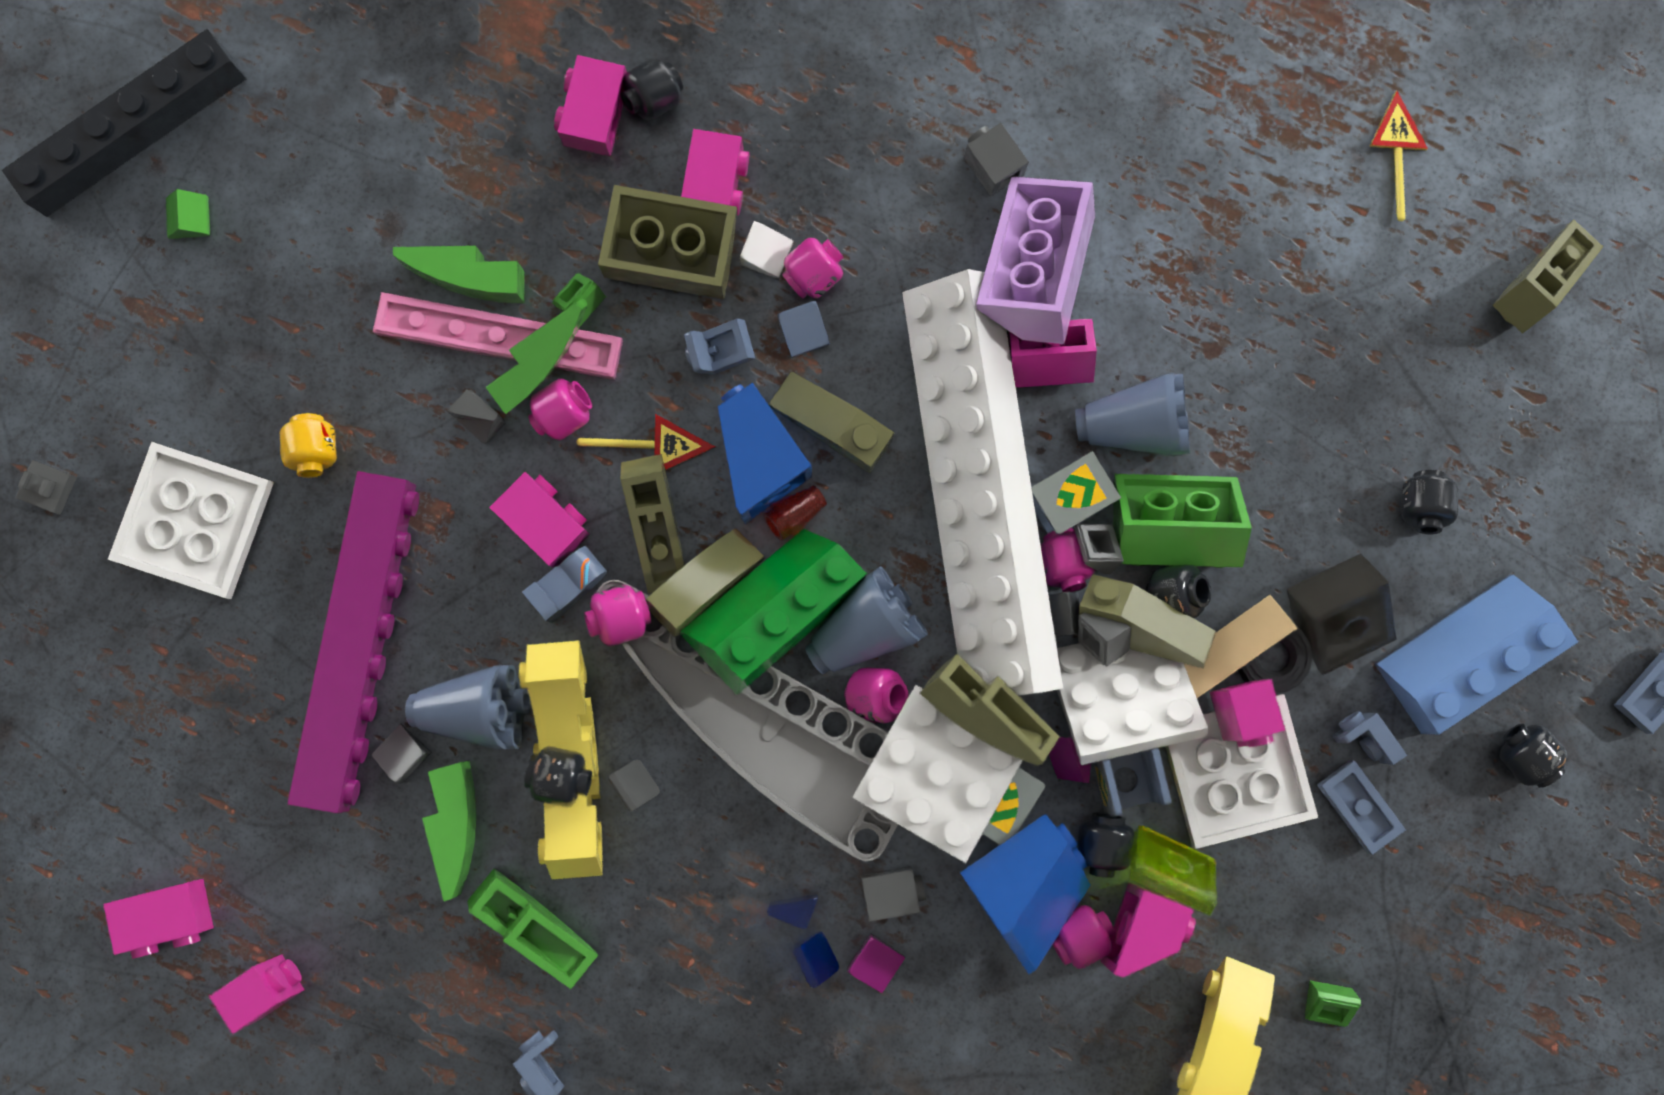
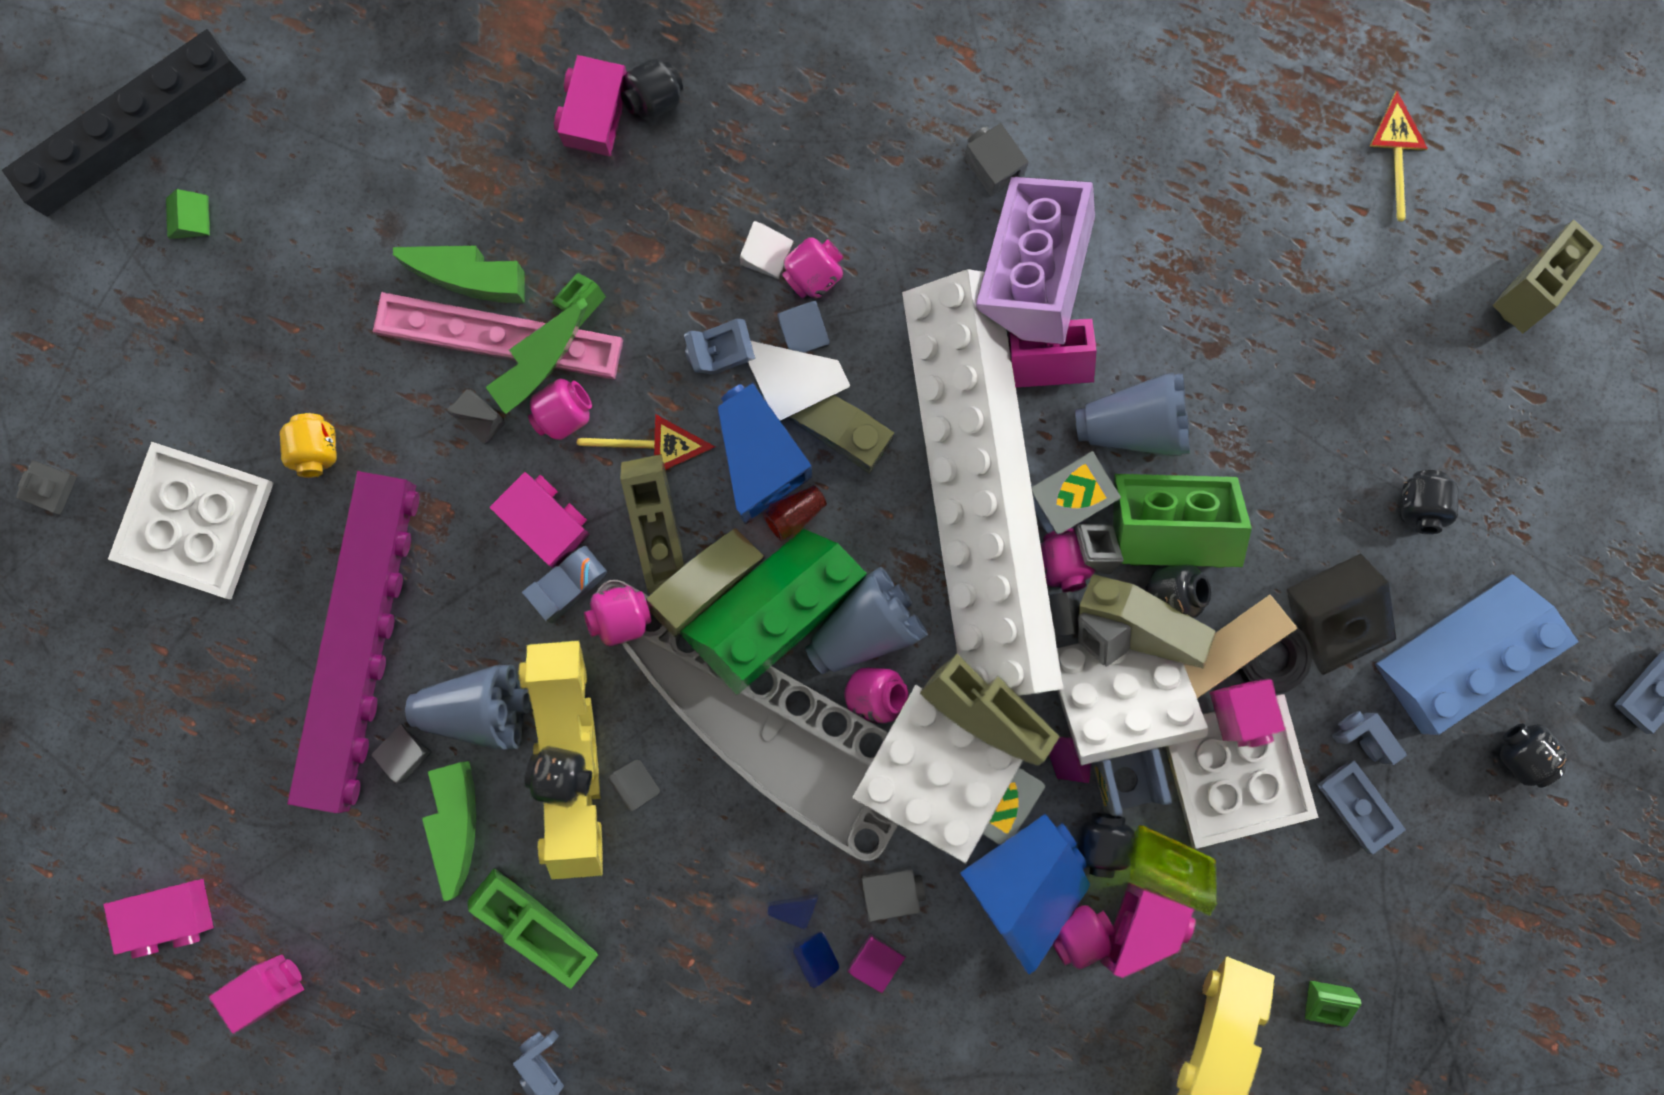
olive slope [598,185,737,299] -> none
dark pink brick [681,129,750,216] -> none
none -> white sticker [748,341,850,421]

